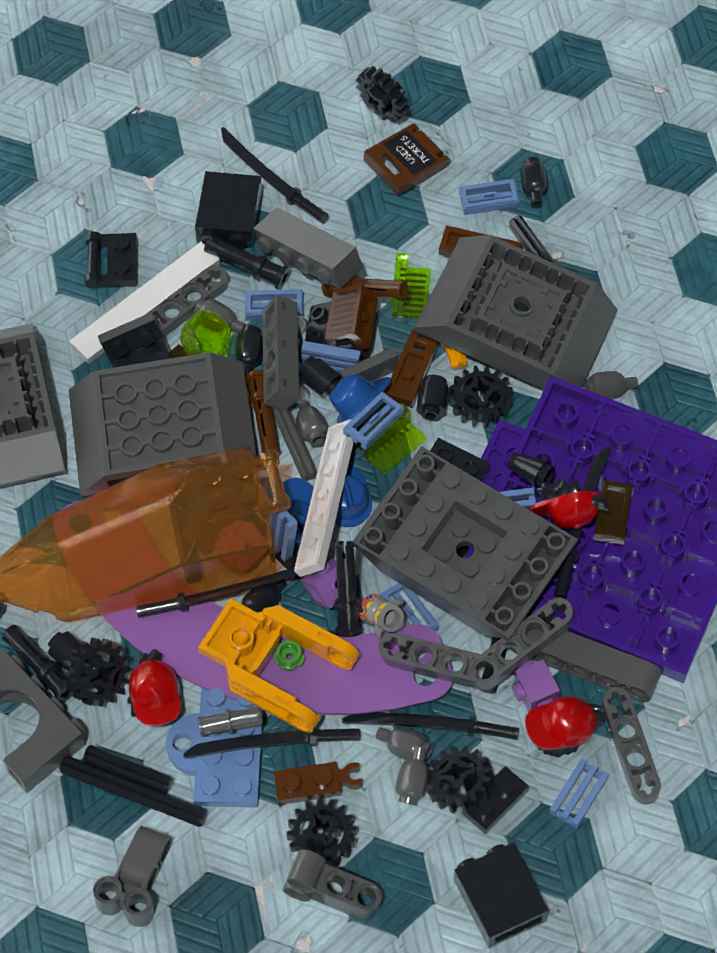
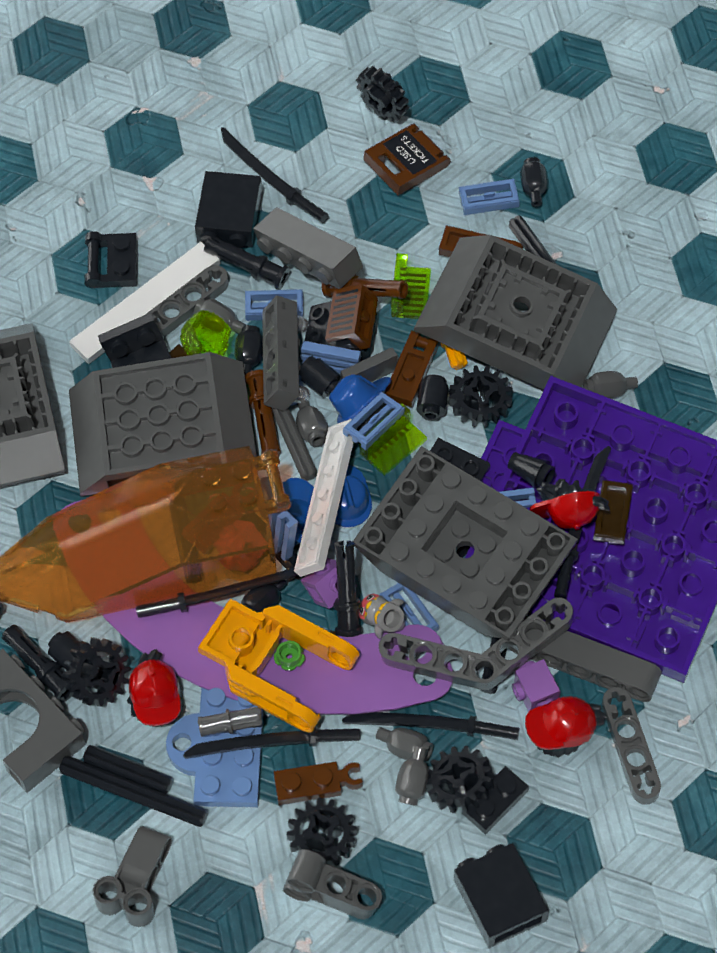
medium blue tile [549,758,609,829] -> none

